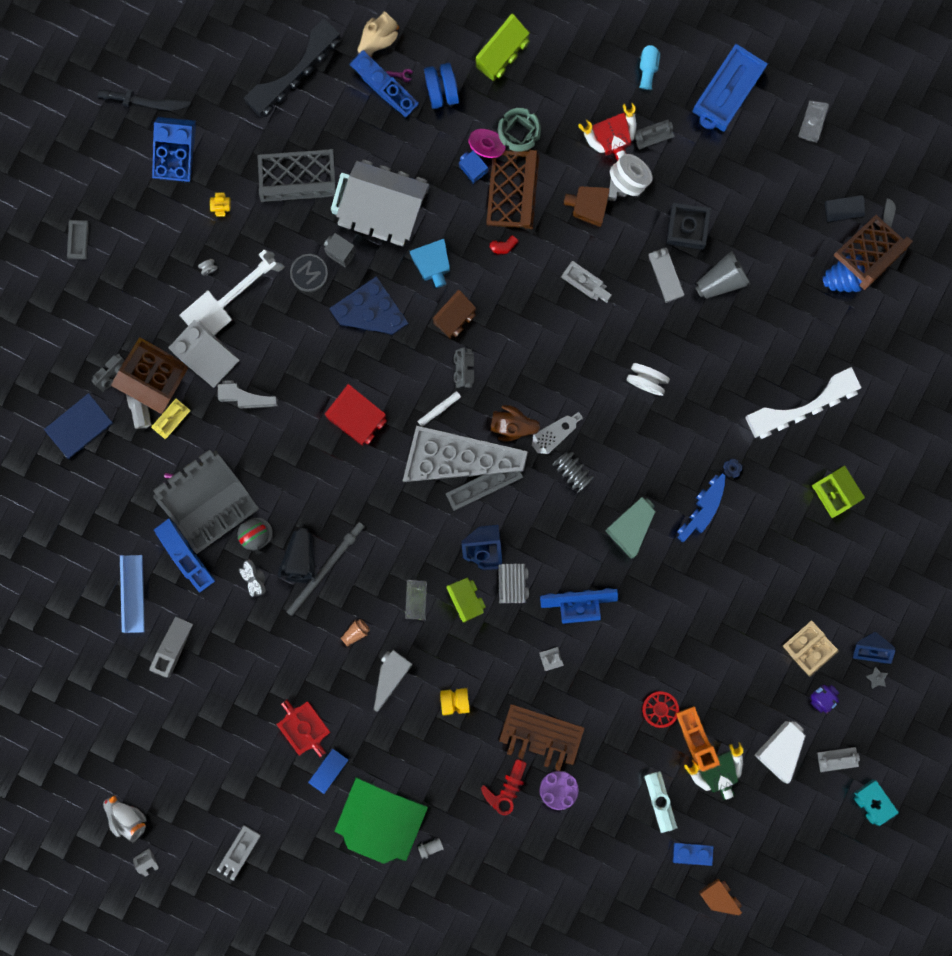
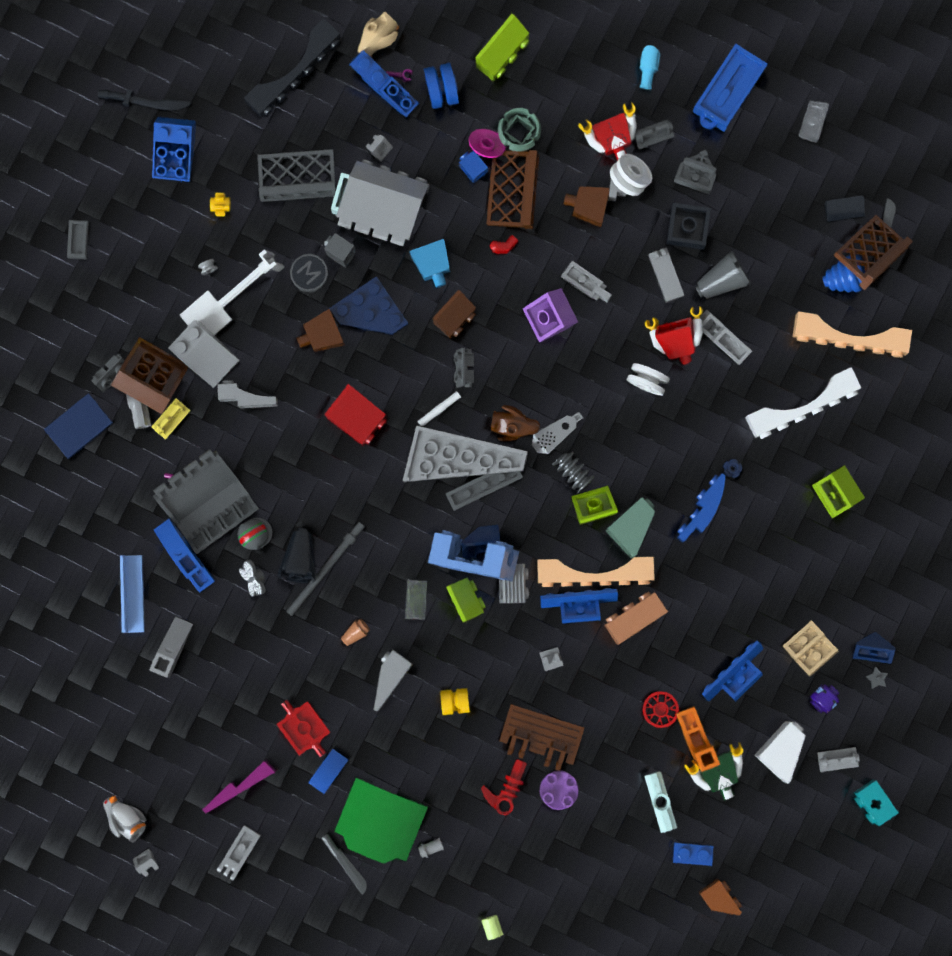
none -> magenta slope [203,760,276,813]
none -> reddish brown torso [296,309,345,352]
none -> dark grey piece [321,834,367,894]
none -> light grey tile [366,135,393,161]
none -> medium blue plate [428,530,519,582]
none -> yellowish green piece [481,915,503,940]
none -> medium lavender slope [523,288,578,342]
none -> light nougat arch [537,557,654,587]
none -> lime slope [571,486,618,525]
none -> nougat brick [604,592,668,644]
none -> red torso [645,306,703,364]
none -> dark grey slope [674,150,716,194]
none -> light grey slope [700,310,752,365]
none -> blue bracket [702,640,764,702]
none -> light nougat arch [792,312,912,357]

